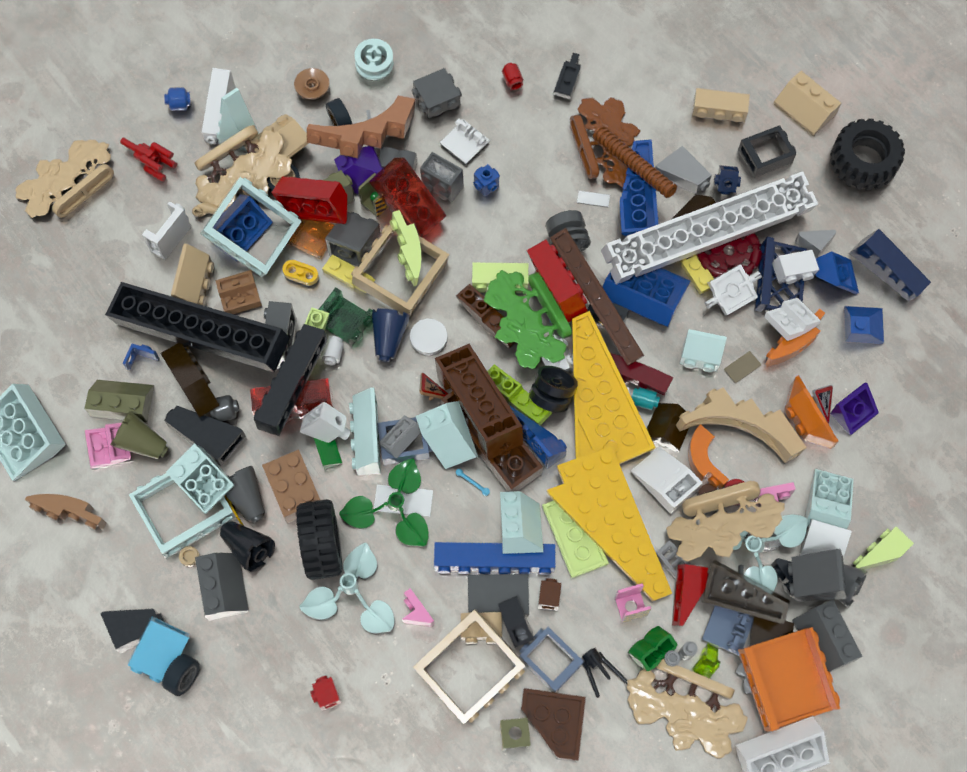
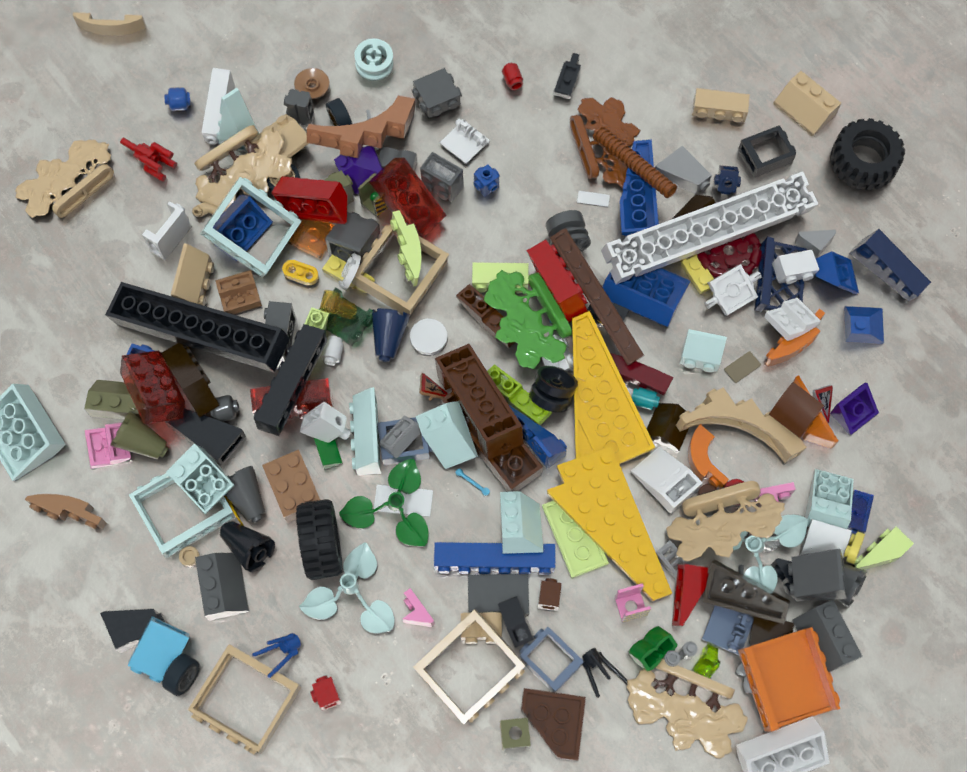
none -> tan slope [73,12,146,36]
none -> clear red brick [120,350,185,425]
none -> tan window [188,644,301,755]
none -> blue plant [252,633,301,678]
none -> dark grey brick [284,89,314,126]
none -> clear yellow piece [319,290,357,319]
none -> white tile [338,253,361,290]
none -> reddish brown slope [769,382,825,439]
none -> light yellow plate [844,531,865,564]
none -> clear blue plate [847,490,874,533]

